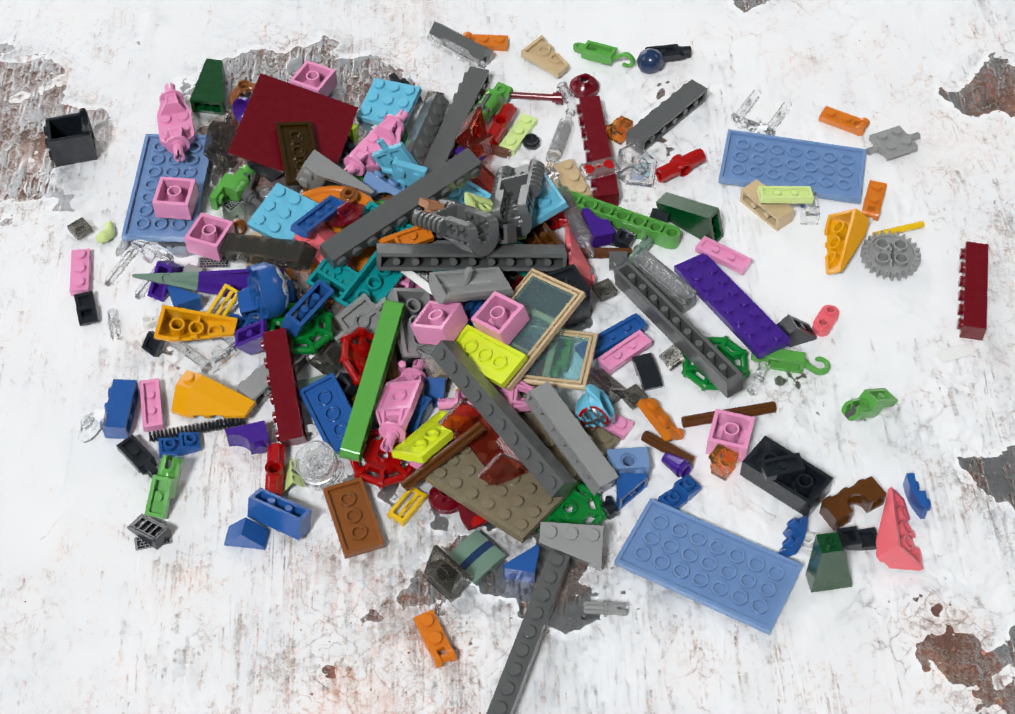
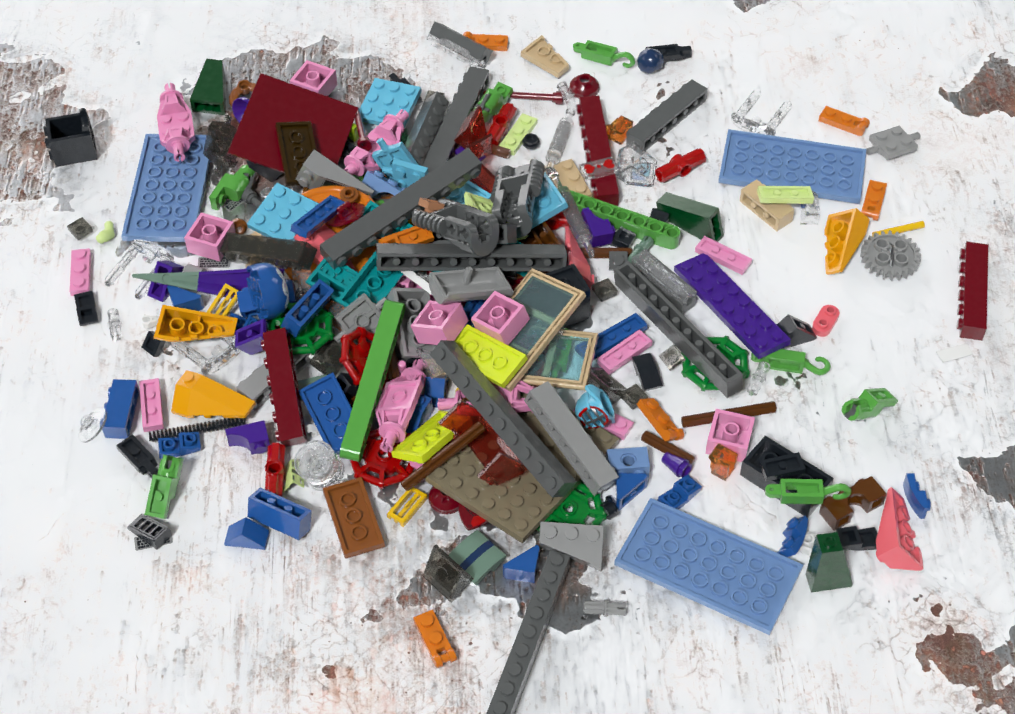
bright pink brick [152,177,199,220] -> none
none -> piece [355,108,372,152]
none -> bright green piece [765,479,851,504]

